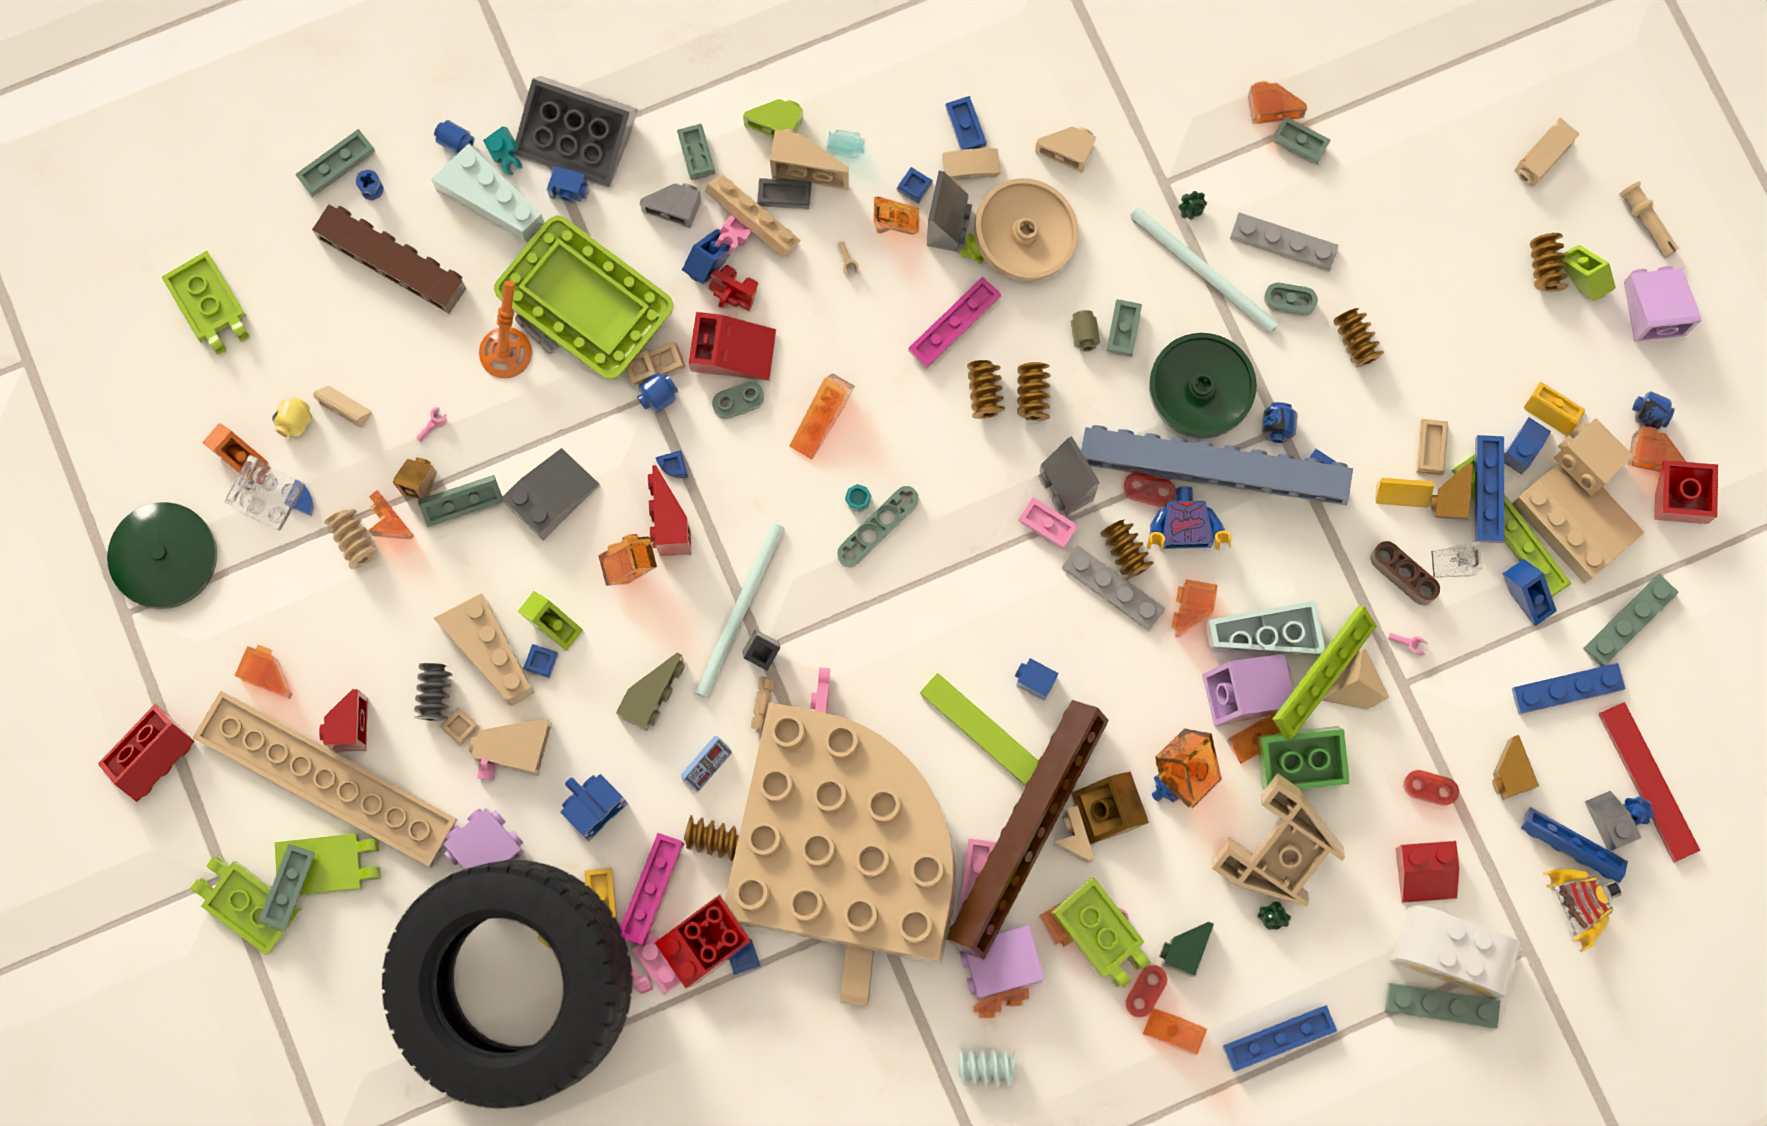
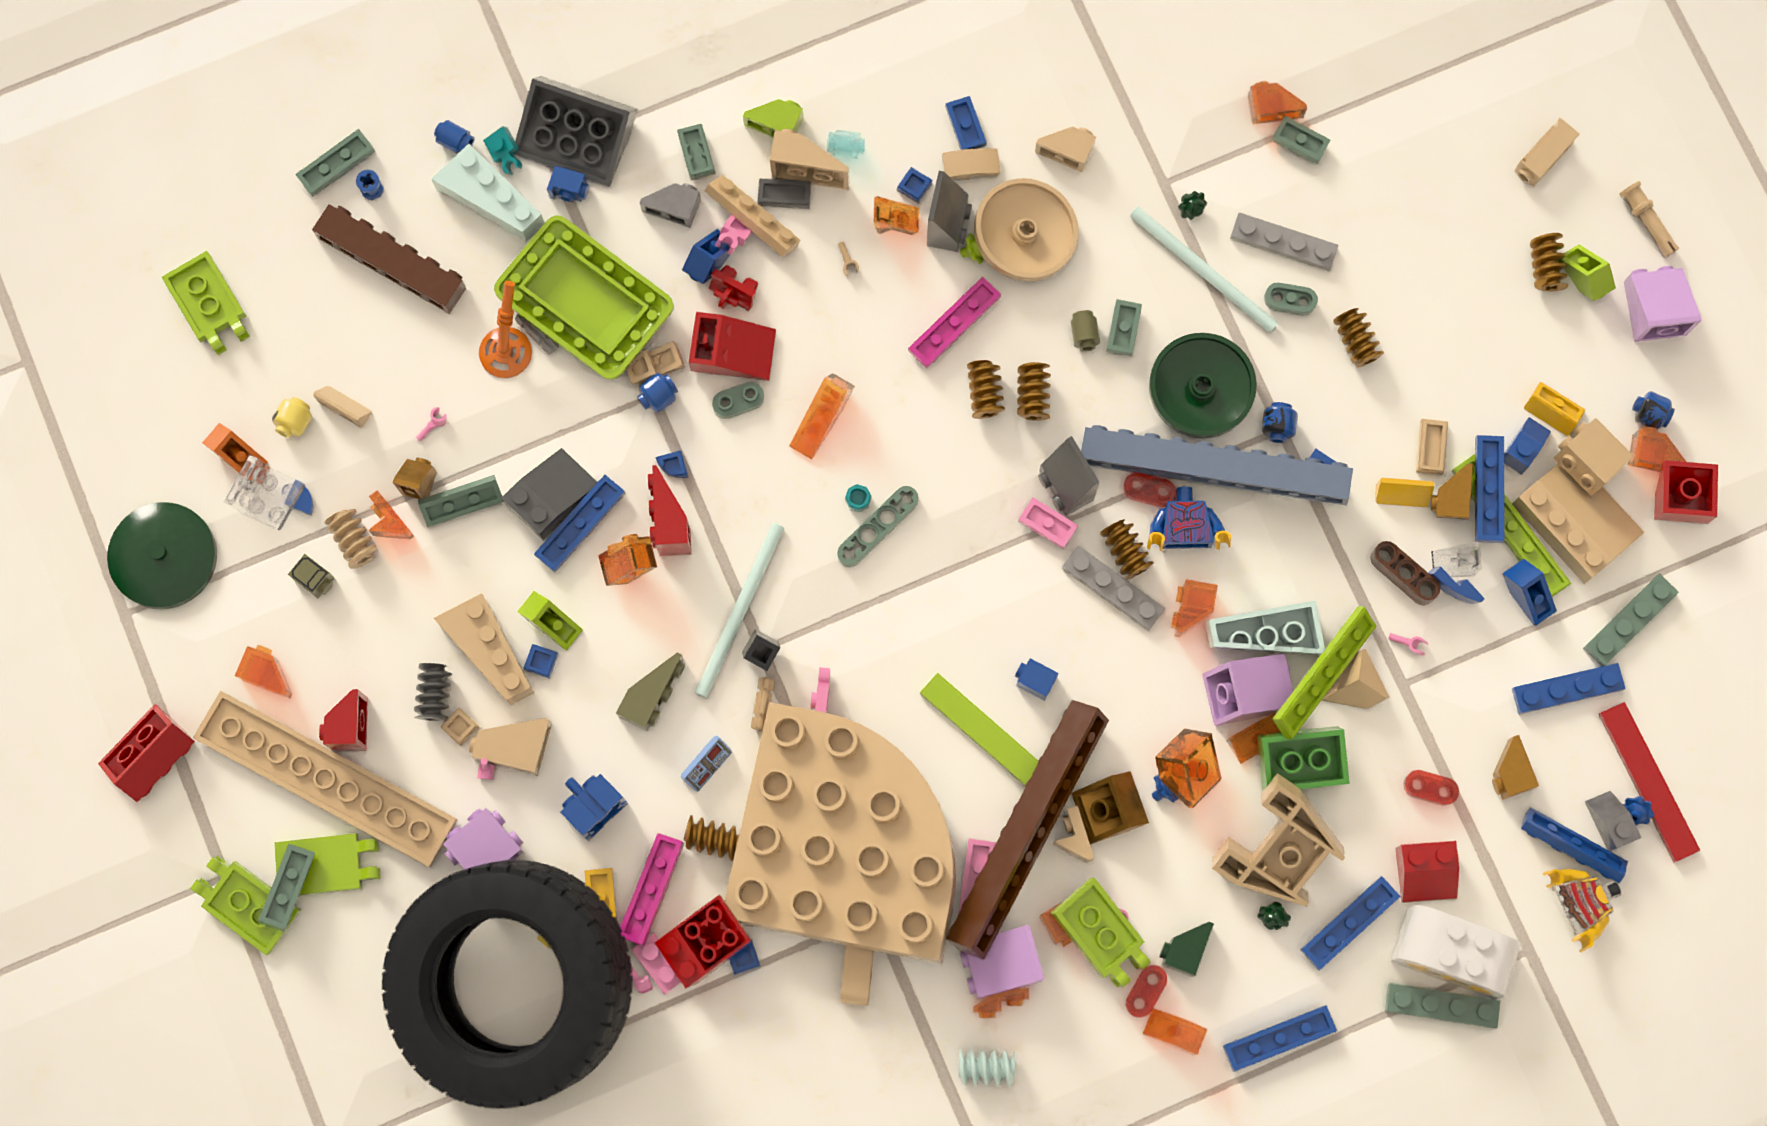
none -> olive brick [287,554,335,599]
none -> blue plate [534,474,626,573]
none -> blue plate [1300,876,1401,971]
none -> blue slope [1428,566,1485,604]

